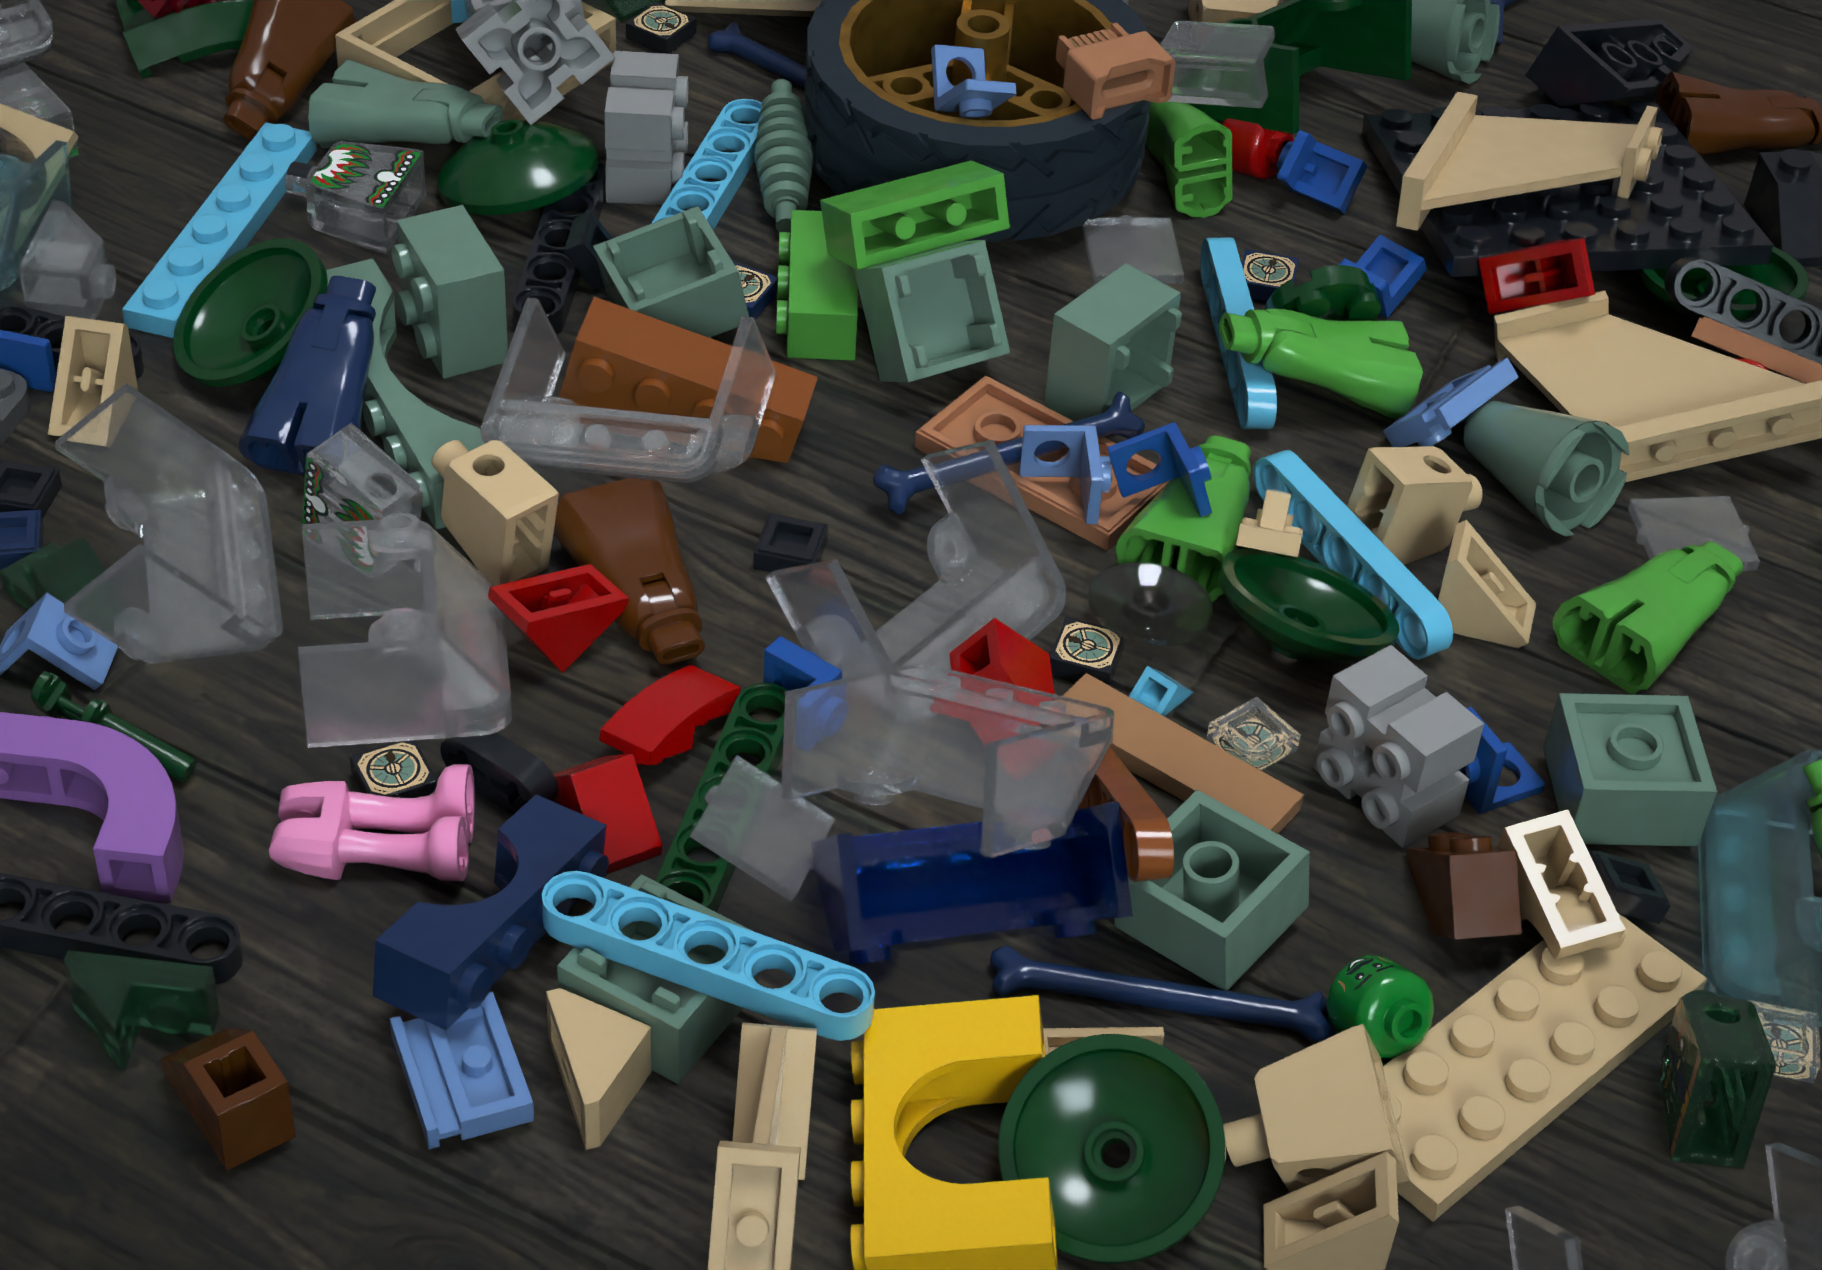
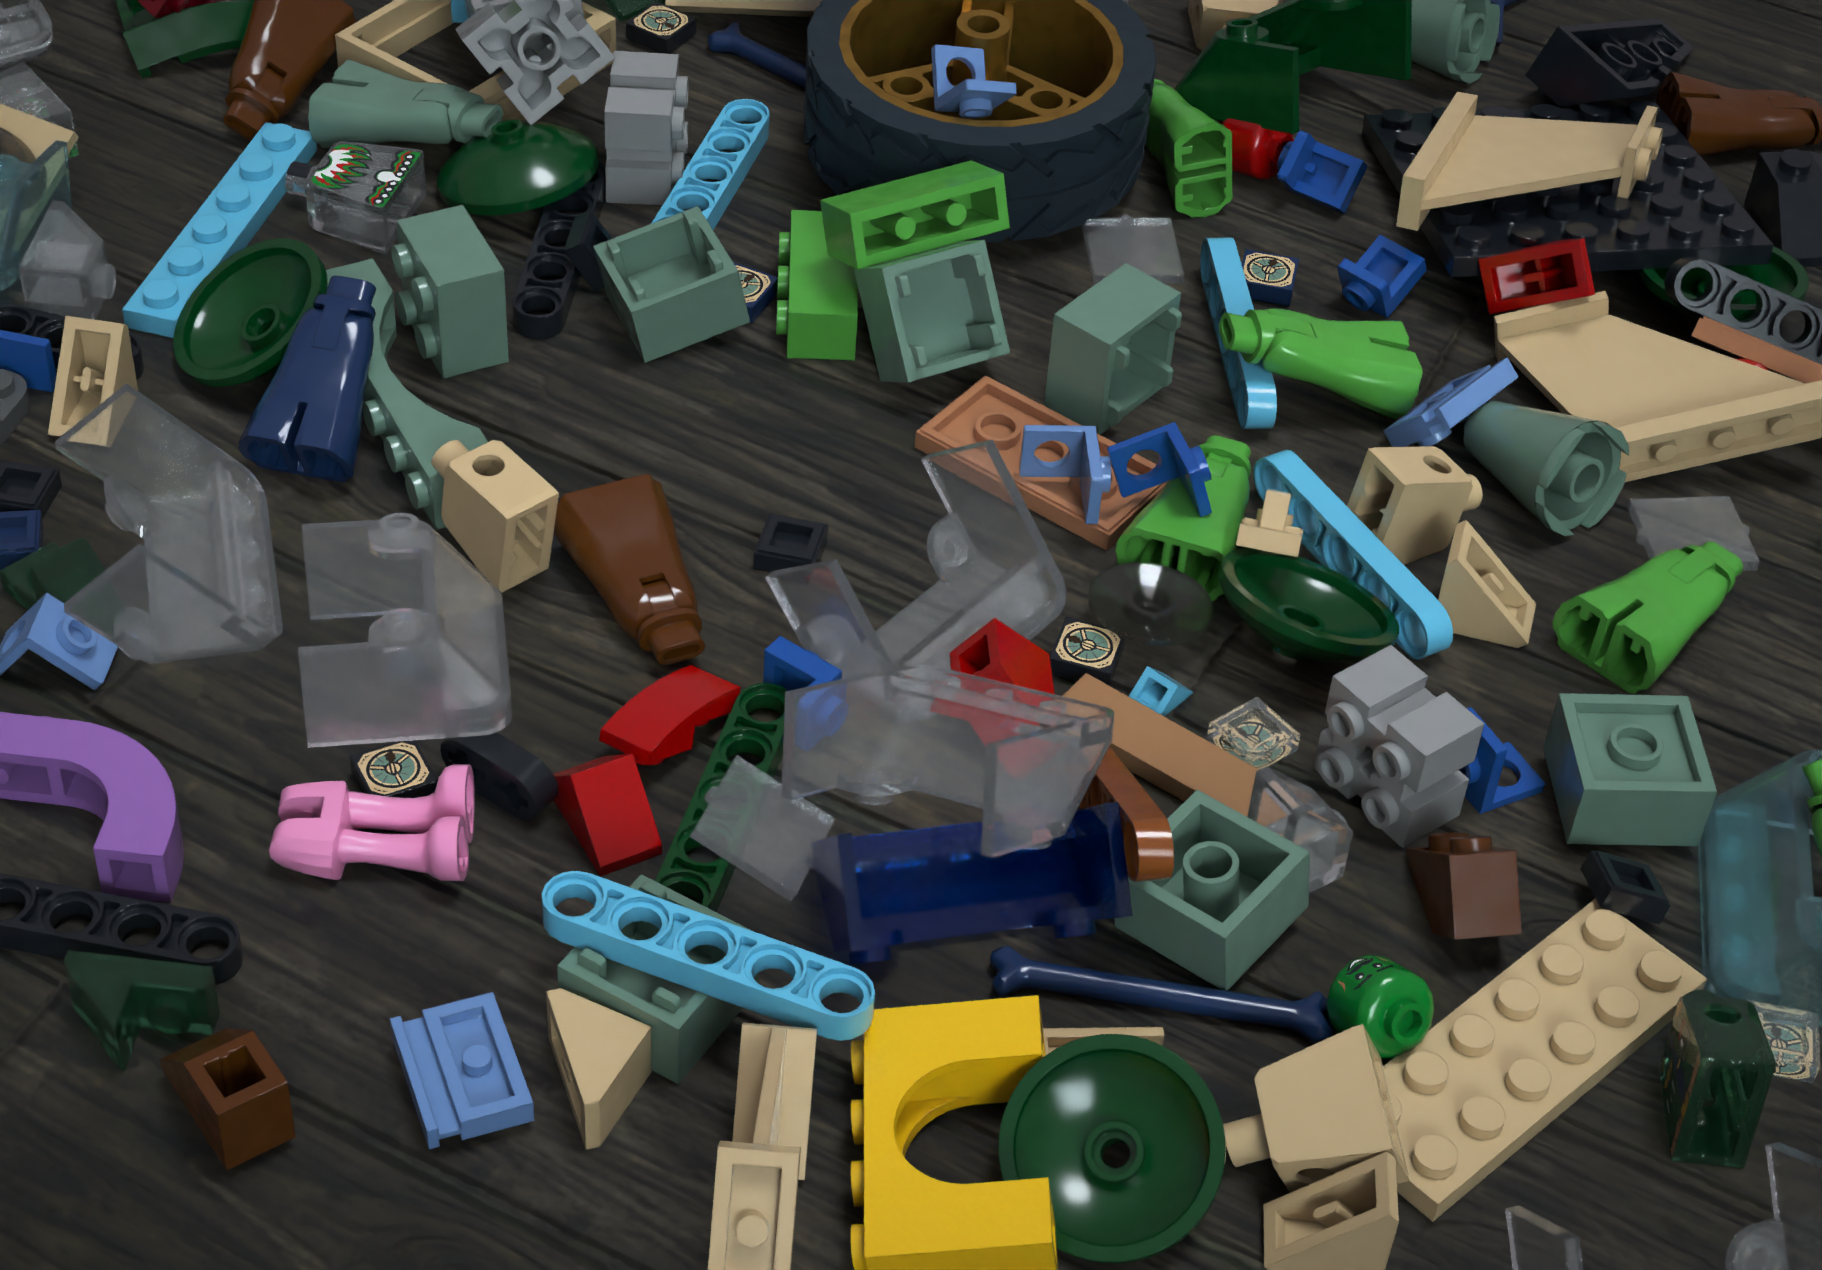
dark green piece [31,671,197,783] -> none
clear torso [302,423,440,576] -> none
dark blue arch [373,795,609,1030] -> none
clear windscreen [481,298,776,483] -> none
red slope [487,564,629,673] -> none
dark orange wedge [551,297,818,463] -> none
sand green piece [754,79,813,232] -> none
dark blue piece [873,392,1145,515] -> none
nougat piece [1056,23,1176,120] -> none
clear panel [1160,21,1275,108] -> none
dark green plate [1264,265,1382,321] -> none
tan arch [1497,810,1626,960] -> none
none -> clear slope [1247,766,1353,893]

